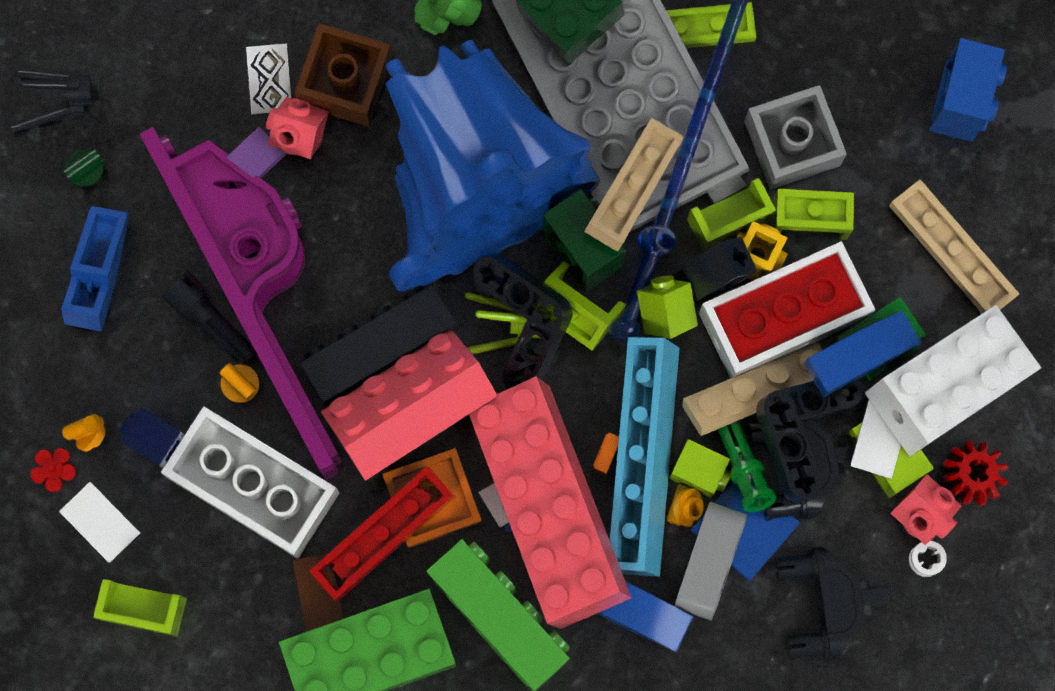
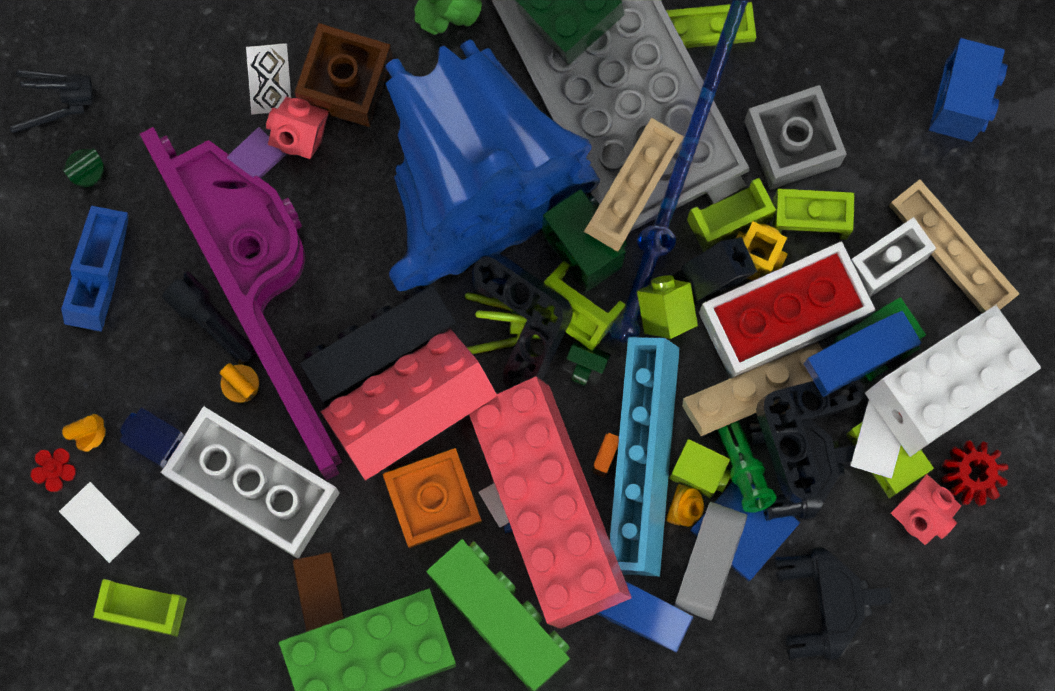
red piece [309,466,456,601] -> none
white bush [908,541,947,577] -> none
none -> dark green tile [567,340,611,386]
none -> white brick [851,217,936,298]

